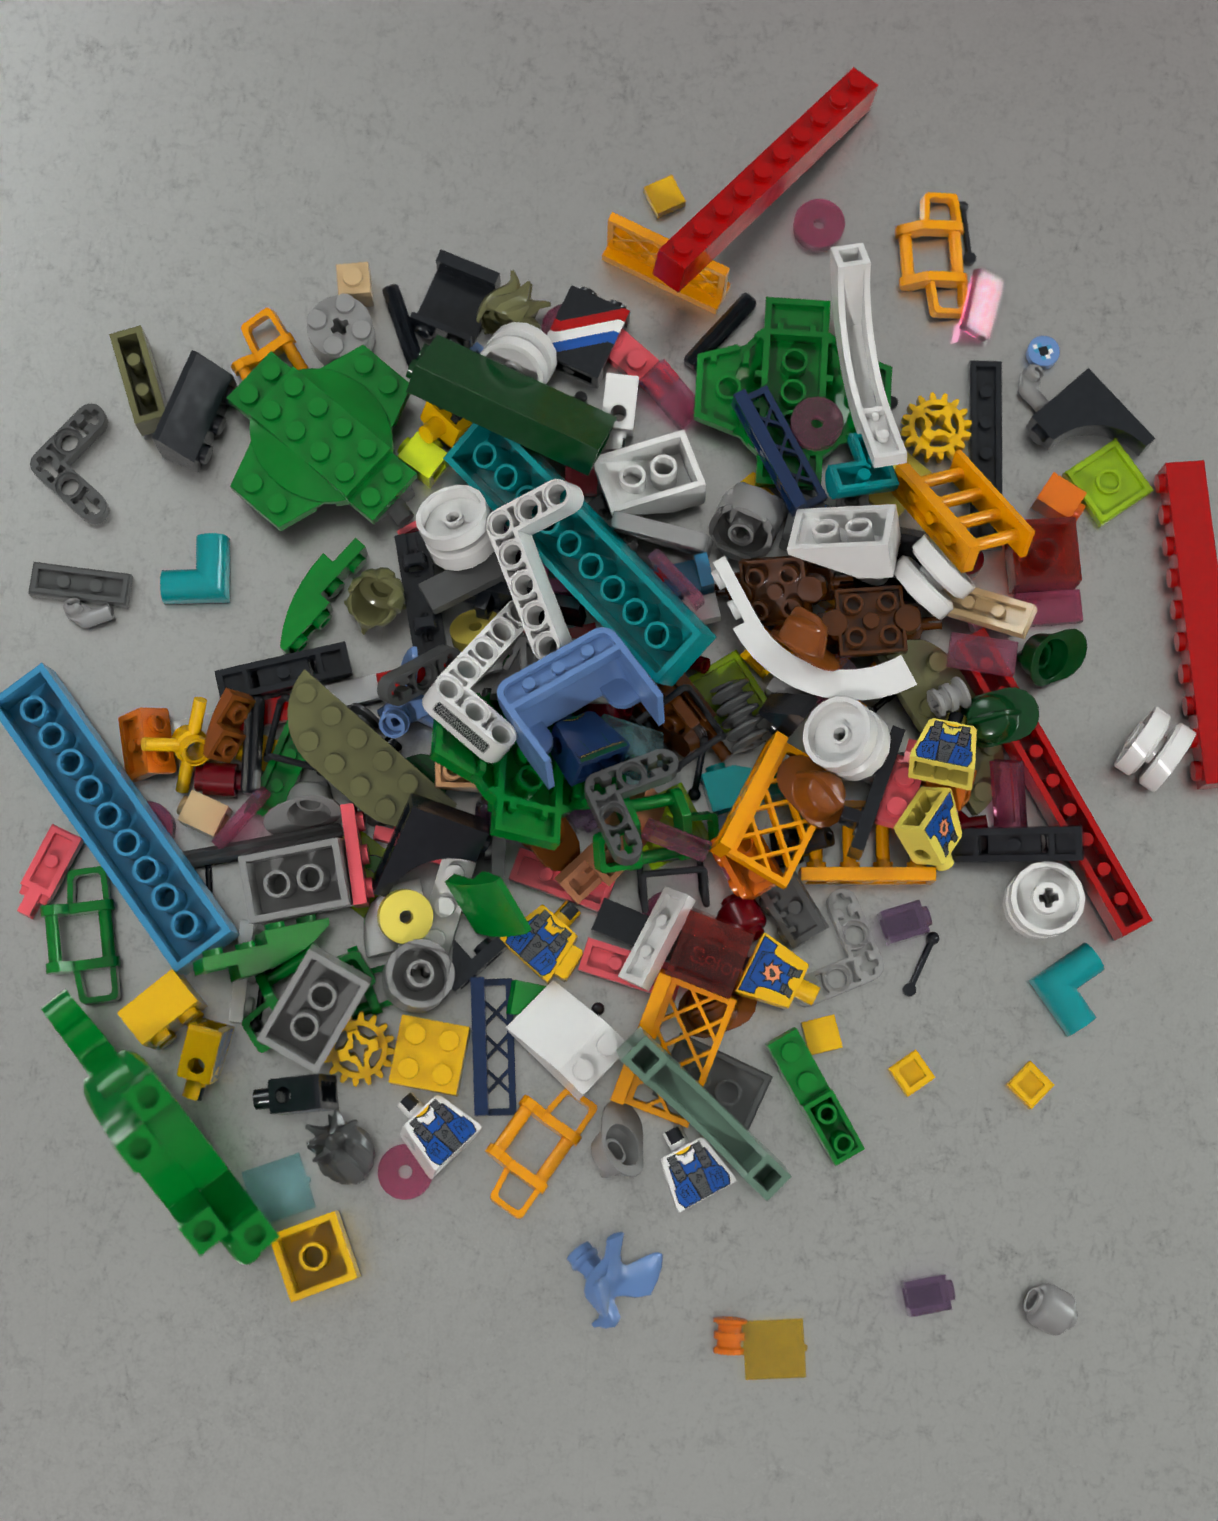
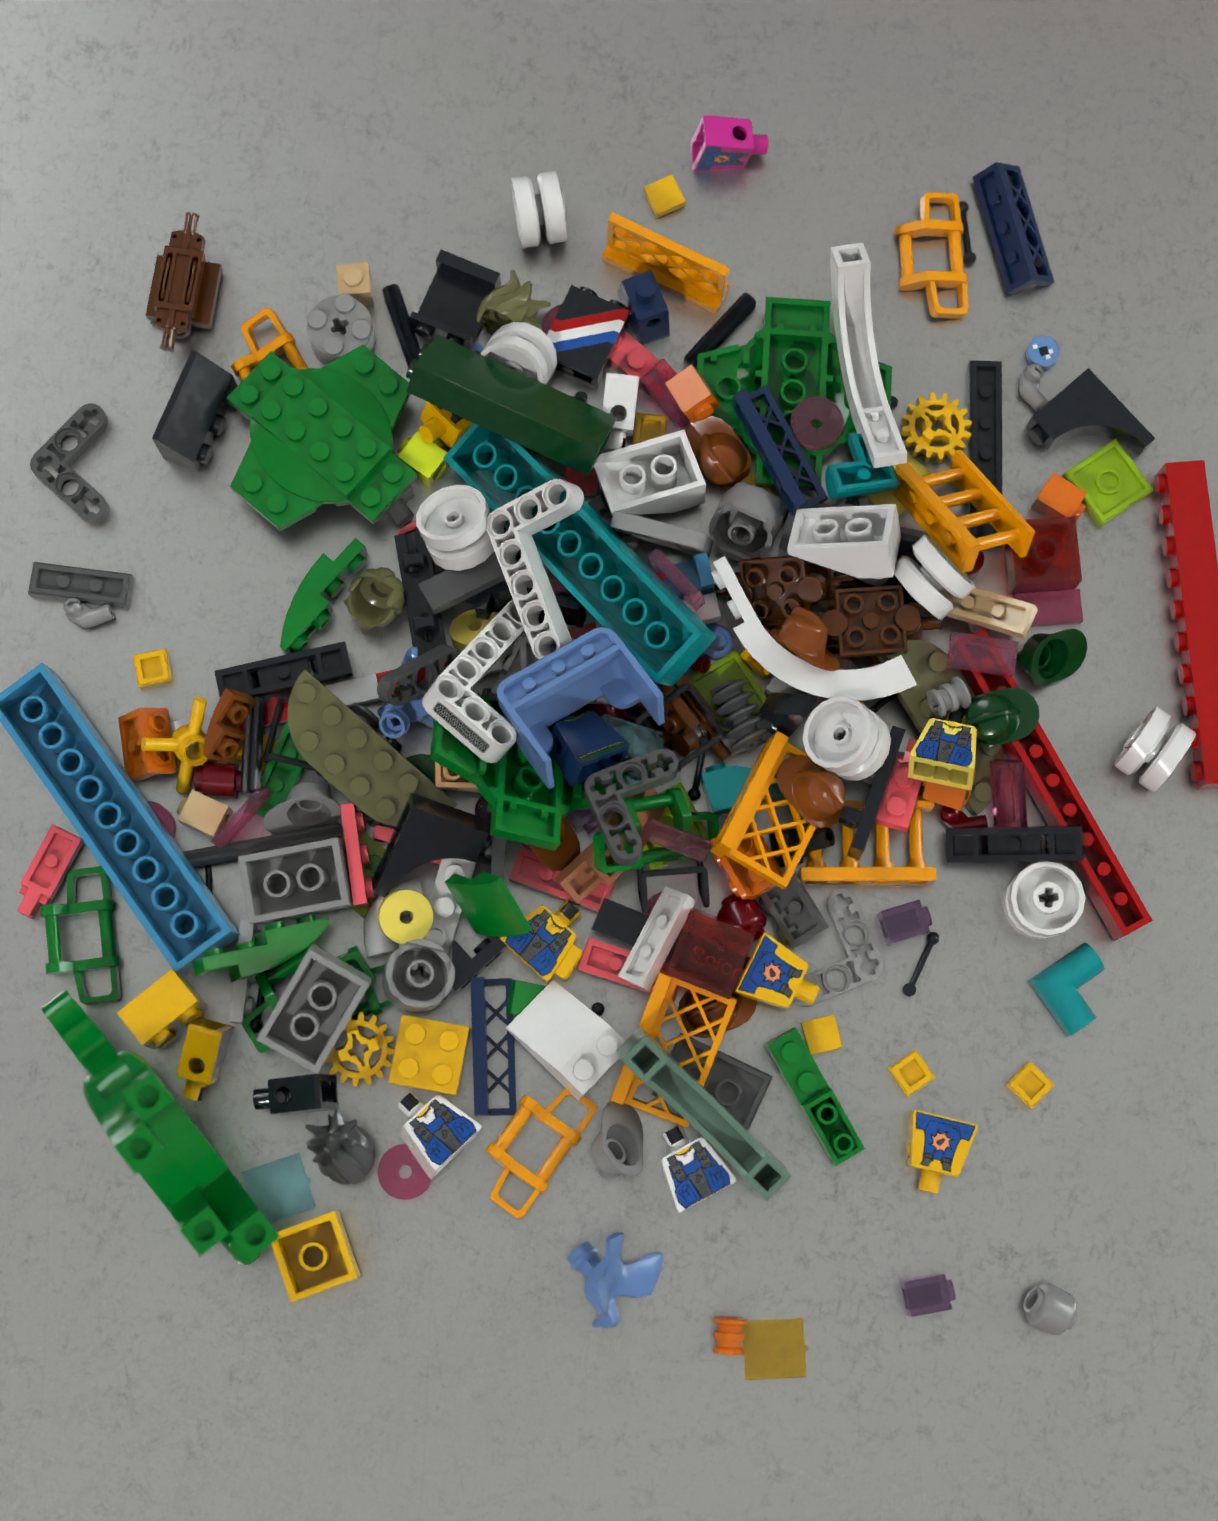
olive brick [109,325,167,436] -> none
teal brick [160,533,230,604] -> none
red brick [652,67,879,293] -> none
clear pink piece [793,199,845,252] -> none
light yellow torso [893,786,962,871] -> none
clear pink tile [959,268,1004,341] -> none
none -> yellow tile [132,648,173,689]
none -> reddish brown piece [146,212,222,352]
none -> white wheel [510,170,567,248]
none -> dark blue torso [618,270,670,346]
none -> yellow tile [632,412,668,445]
none -> orange brick [665,364,720,424]
none -> dark orange piece [685,415,752,487]
none -> dark pink torso [690,115,769,172]
none -> medium blue tile [701,623,734,660]
none -> torso [907,1109,978,1194]
none -> dark blue fence [972,162,1055,294]

